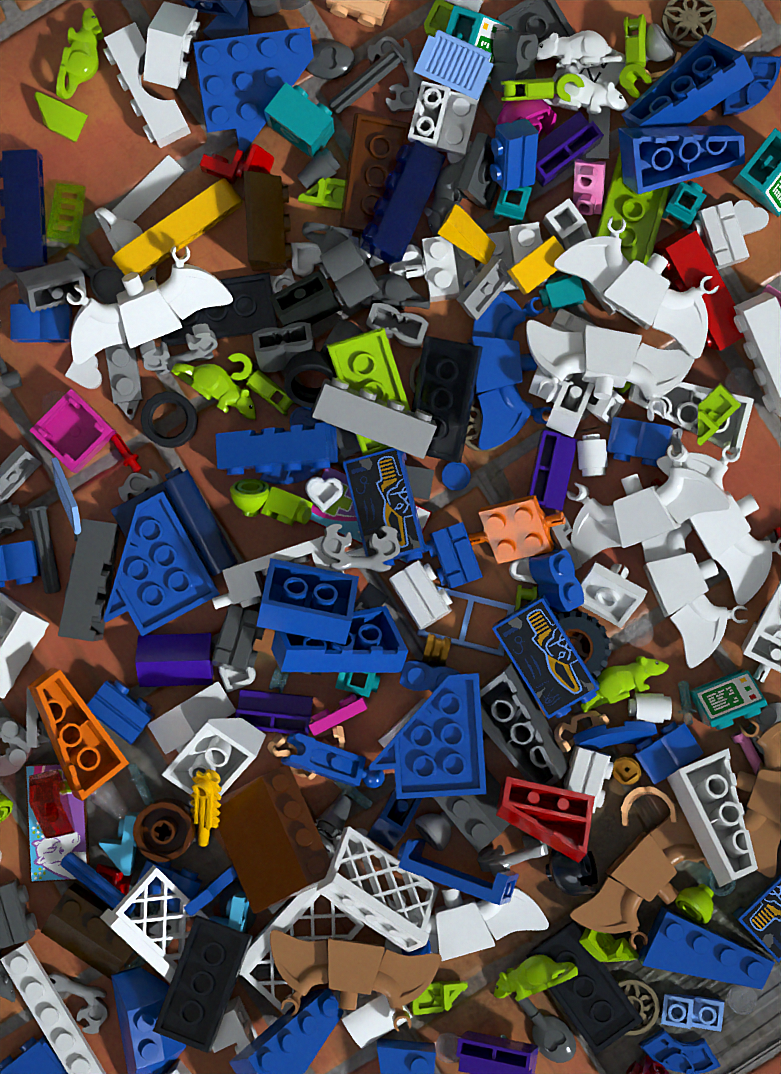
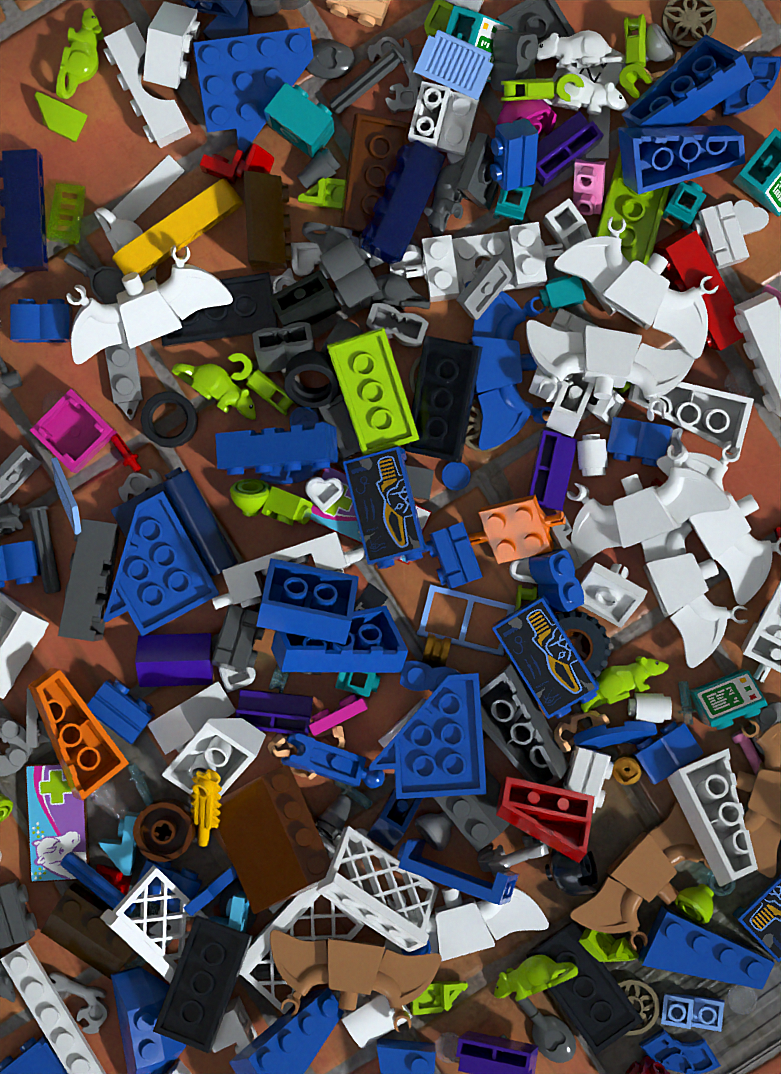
flat silver brick [16,259,87,313] -> none
clear red slope [29,769,75,839] -> none
white tile [65,355,102,389] -> none
light grey helmet [140,324,218,376] -> none
light grey brick [312,377,437,459] -> none
light grey helmet [321,524,400,572] -> none
white brick [389,560,453,630] -> none
yellow slope [437,204,497,265] -> none
yellow tile [507,235,565,295] -> none
light nougat helmet [621,786,677,826] -> none
clear piece [624,618,654,647] -> none
lime slope [697,383,741,446] -> none

